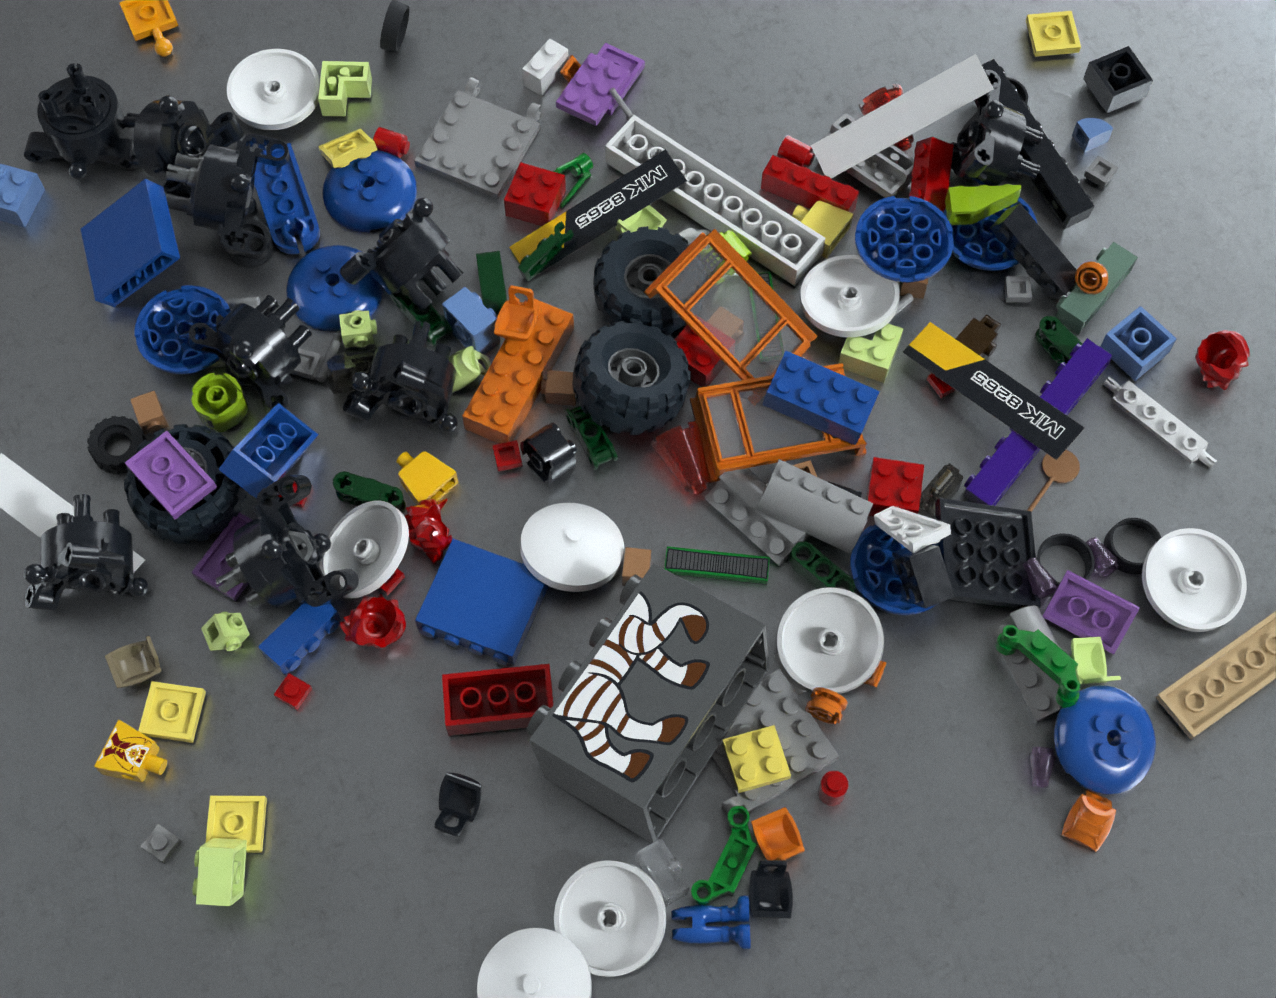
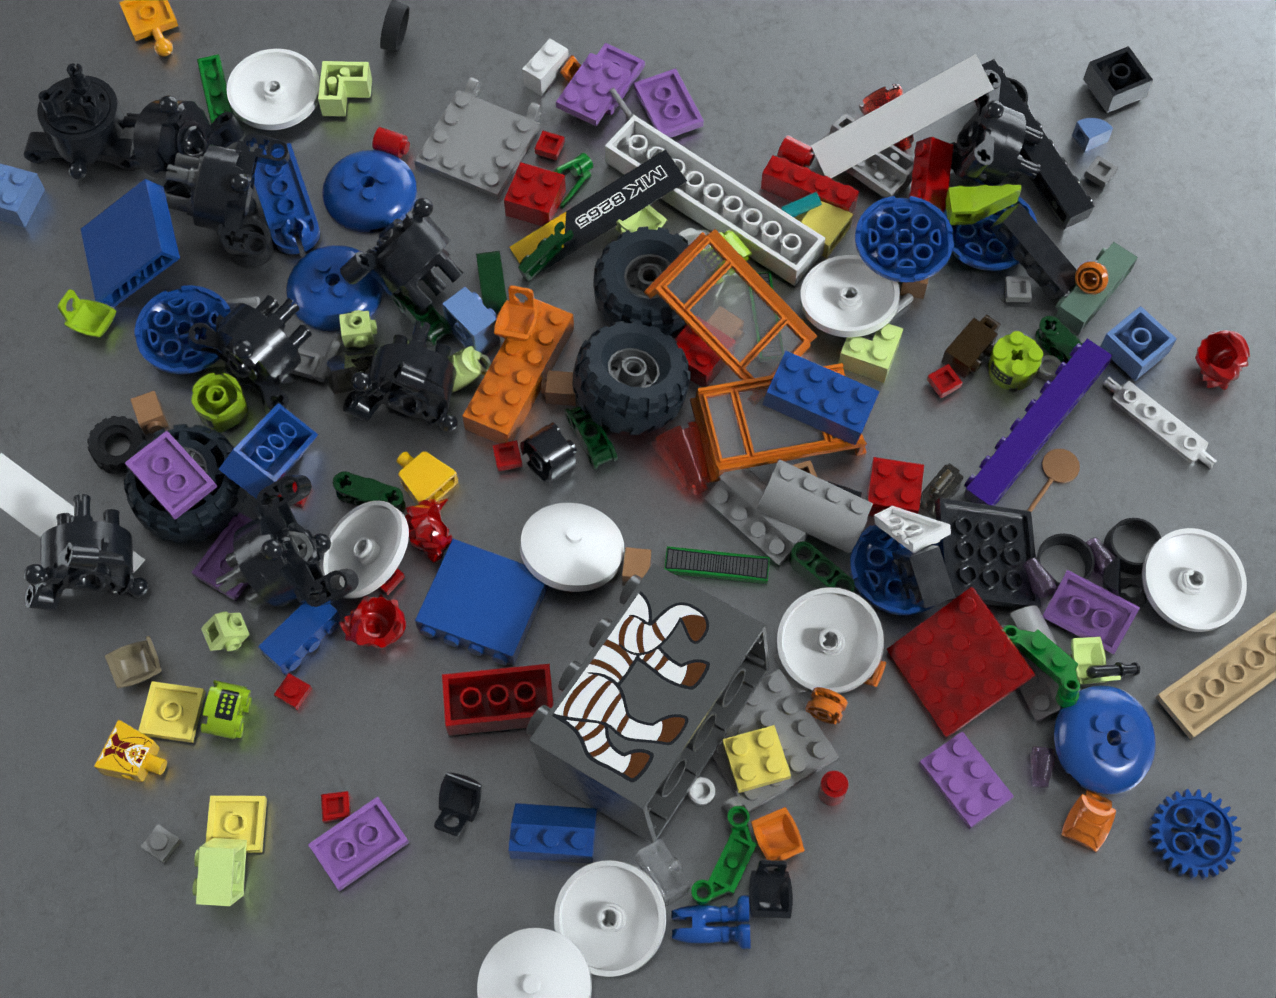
light yellow plate [318,128,377,168] -> none
black sticker [902,322,1085,460] -> none
light yellow plate [1026,11,1081,57] -> none
none -> lime piece [58,289,117,337]
none -> green tile [197,54,233,124]
none -> lime brick [201,680,252,739]
none -> medium lavender plate [308,797,409,891]
none -> red tile [321,791,351,823]
none -> blue slope [508,803,597,864]
none -> red plate [534,130,565,160]
none -> medium lavender plate [634,68,704,138]
none -> white tile [688,777,715,806]
none -> teal hinge [781,191,822,217]
none -> red plate [886,587,1036,737]
none -> medium lavender plate [919,731,1014,830]
none -> lime brick [988,331,1043,390]
none -> white tile [1037,355,1061,381]
none -> black piece [1086,662,1140,679]
none -> black piece [1103,557,1147,604]
none -> blue gear [1149,789,1242,880]

